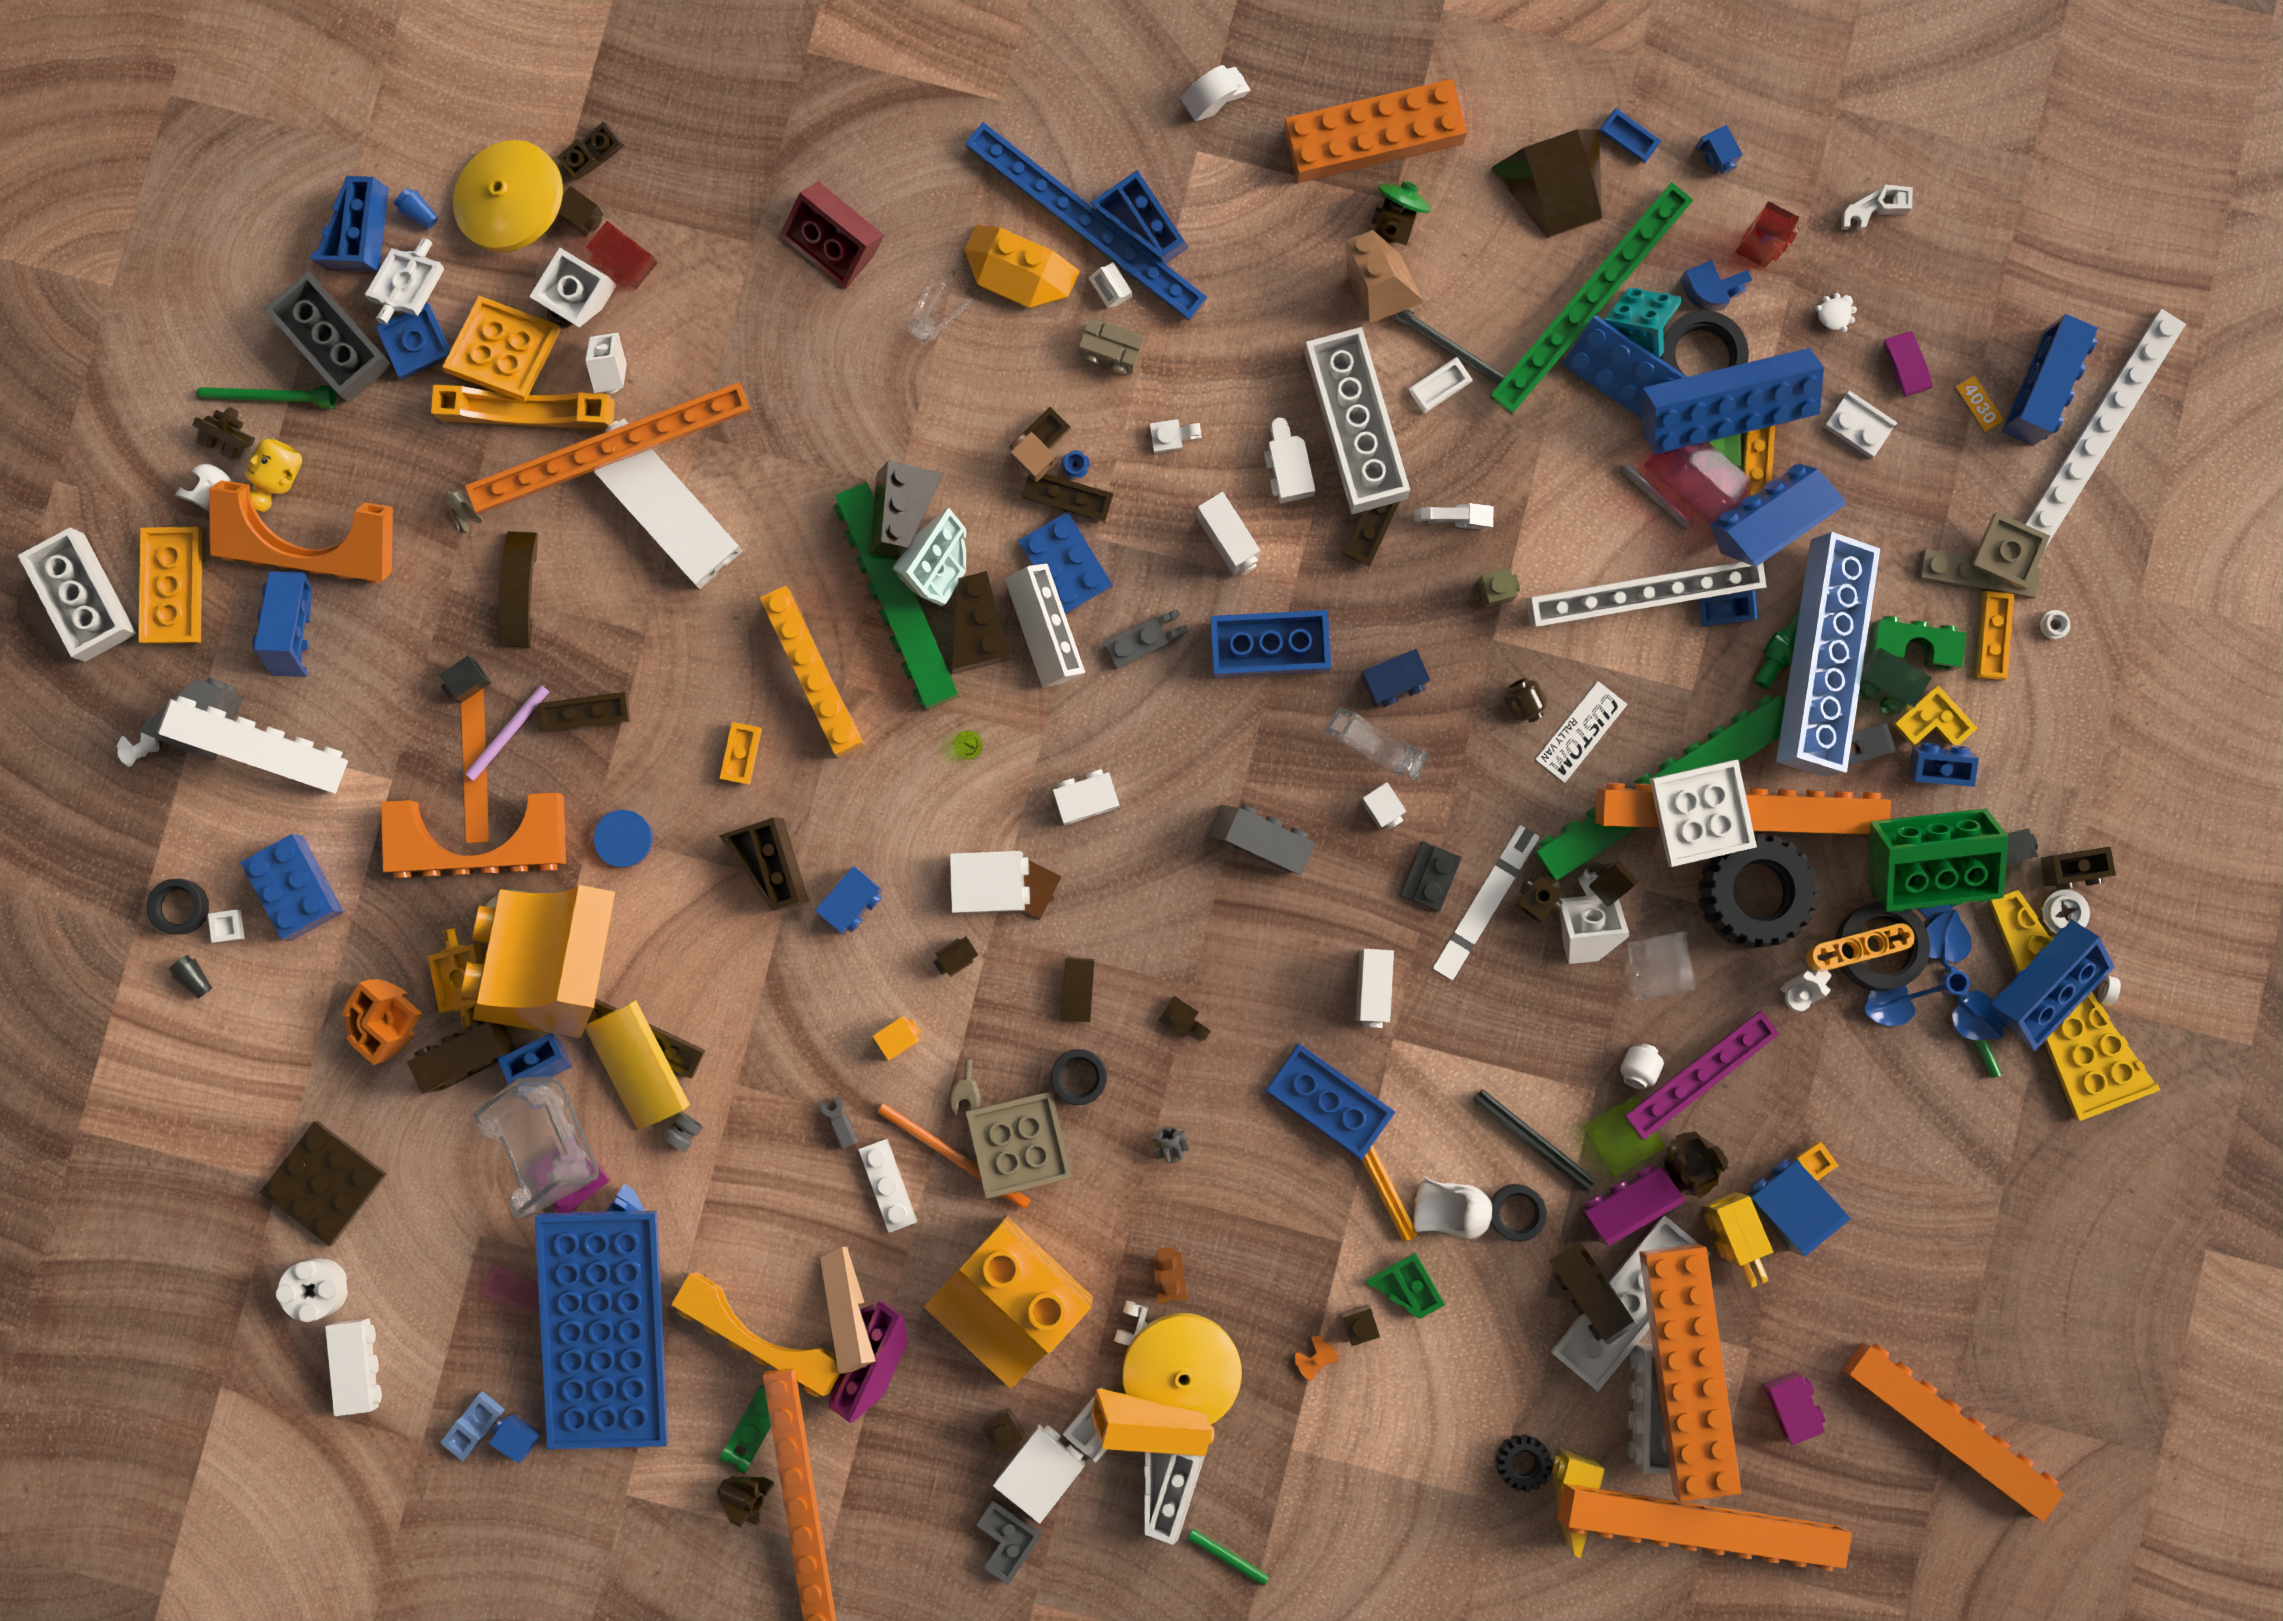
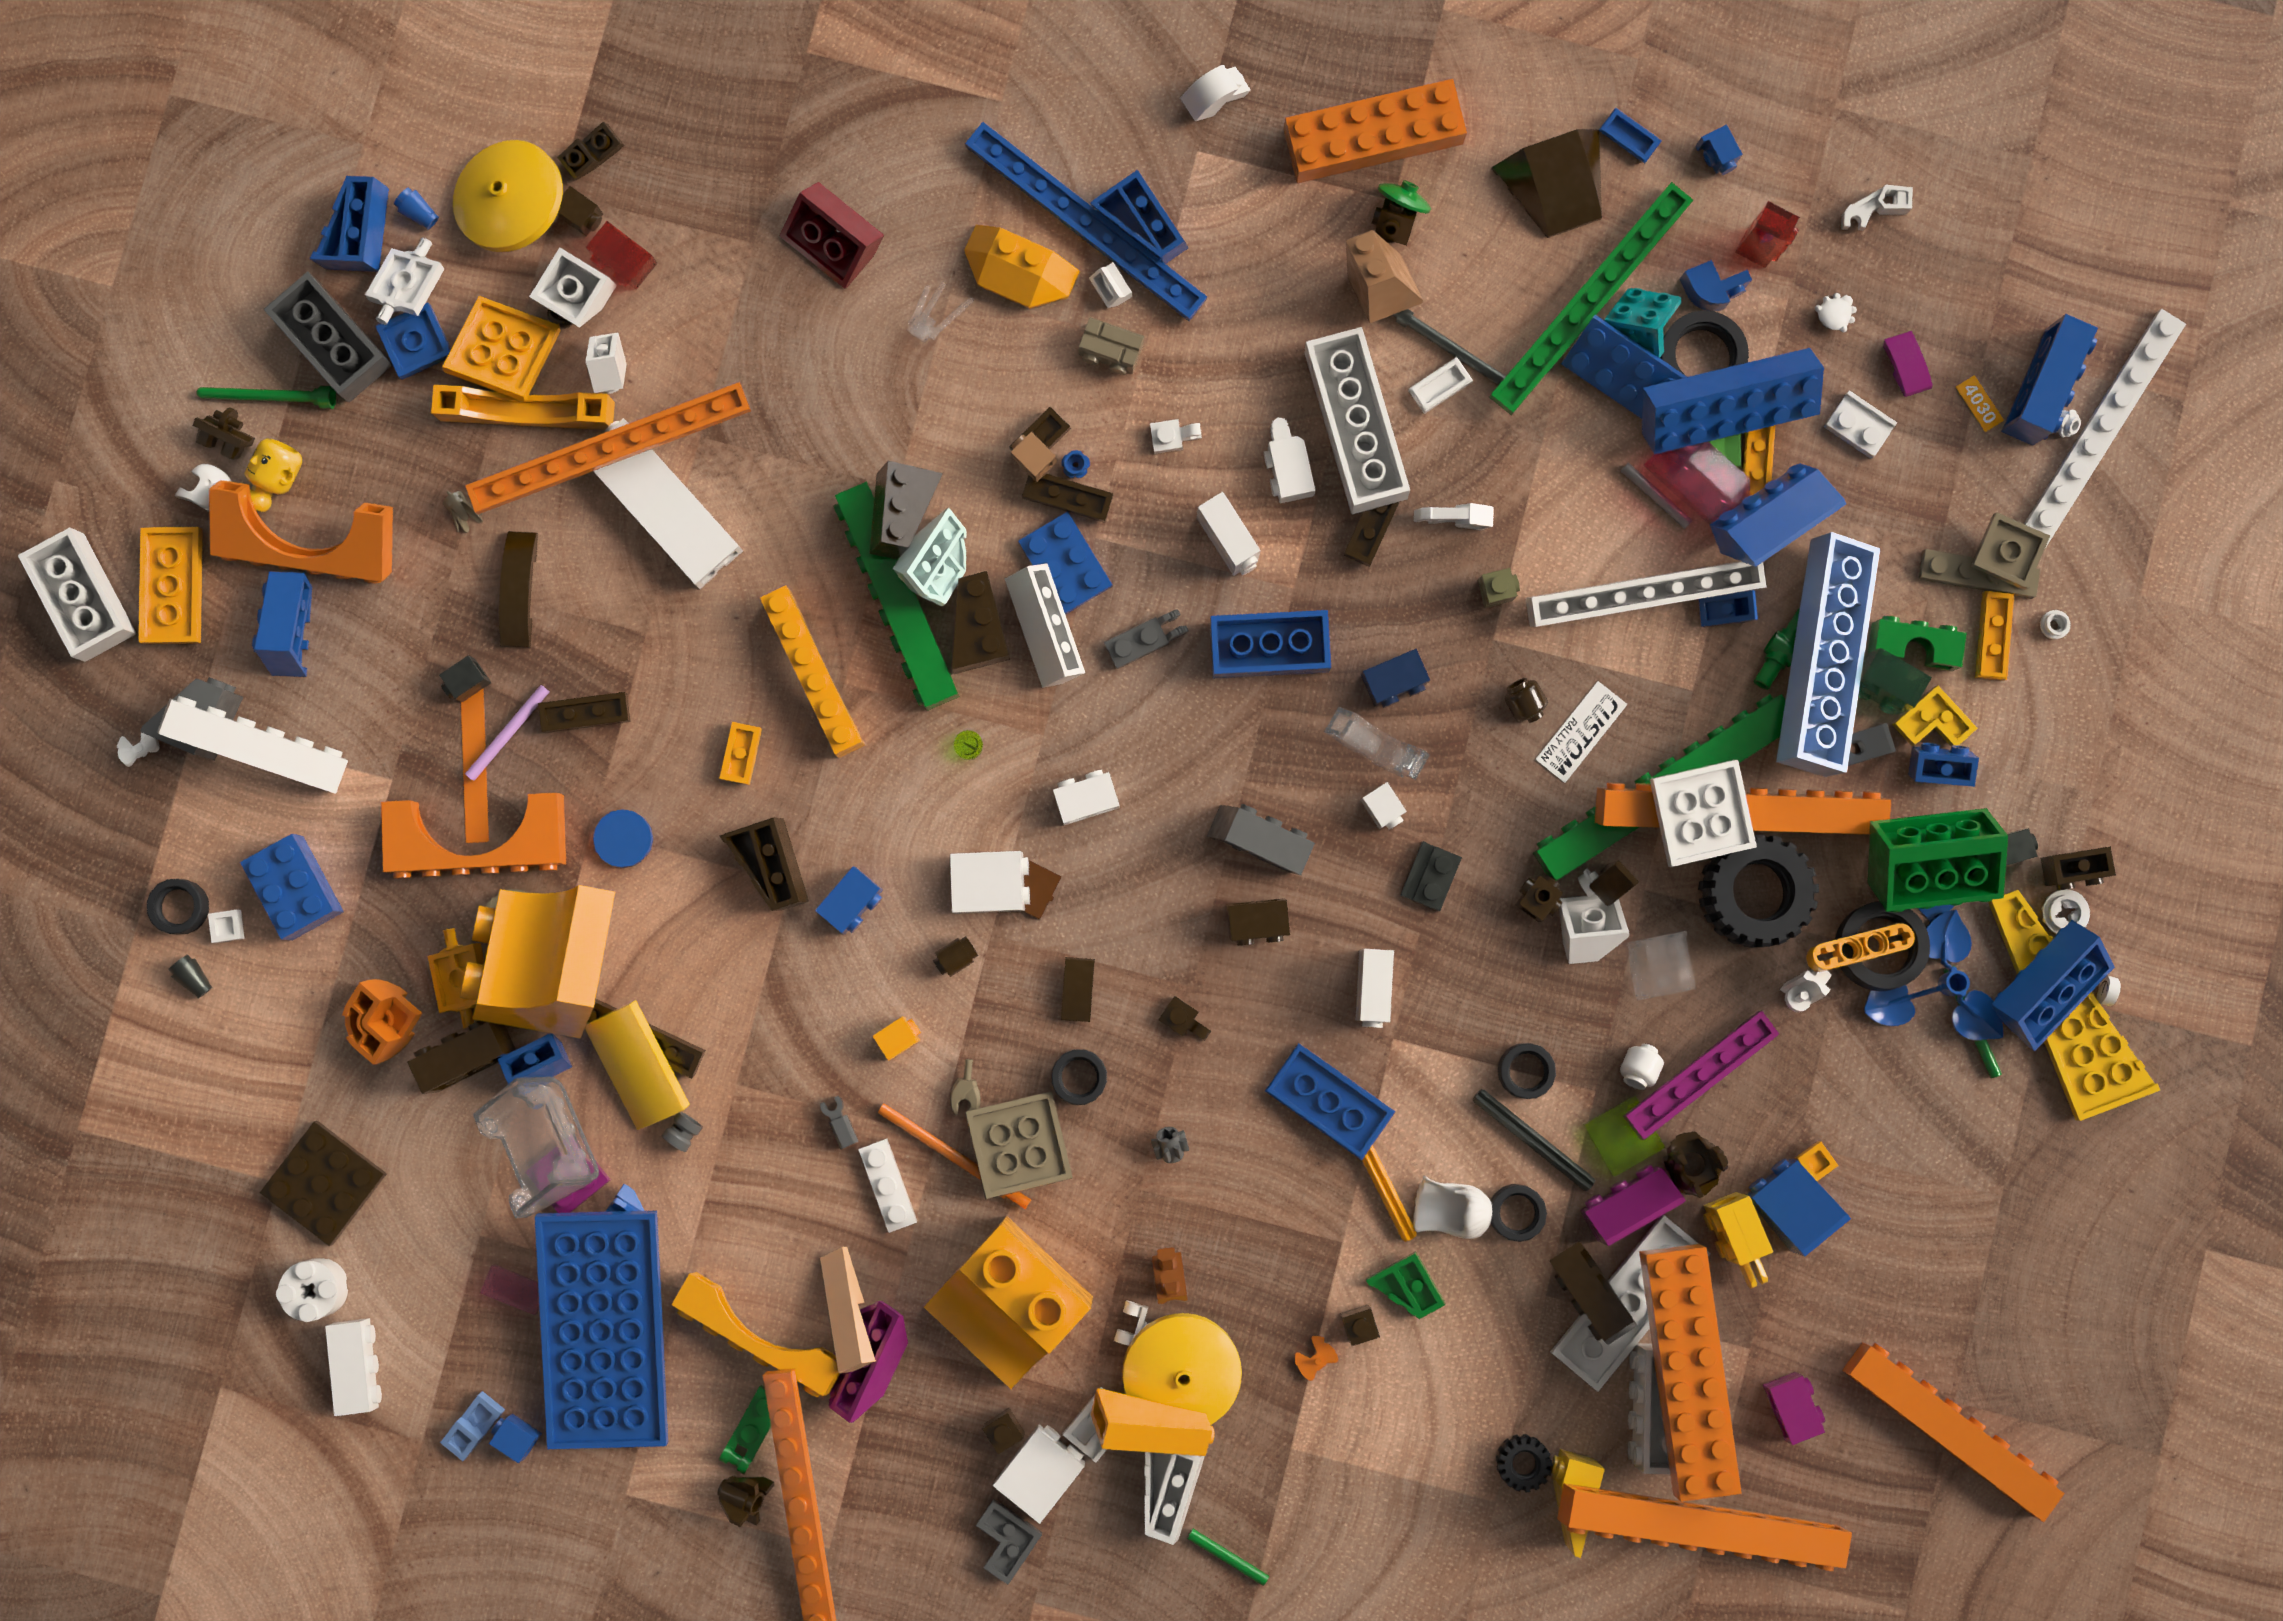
white sticker [1434,825,1539,980] -> none
none -> dark brown brick [1226,898,1290,946]
none -> black tyre [1498,1043,1556,1099]
none -> white plate [2057,410,2081,437]

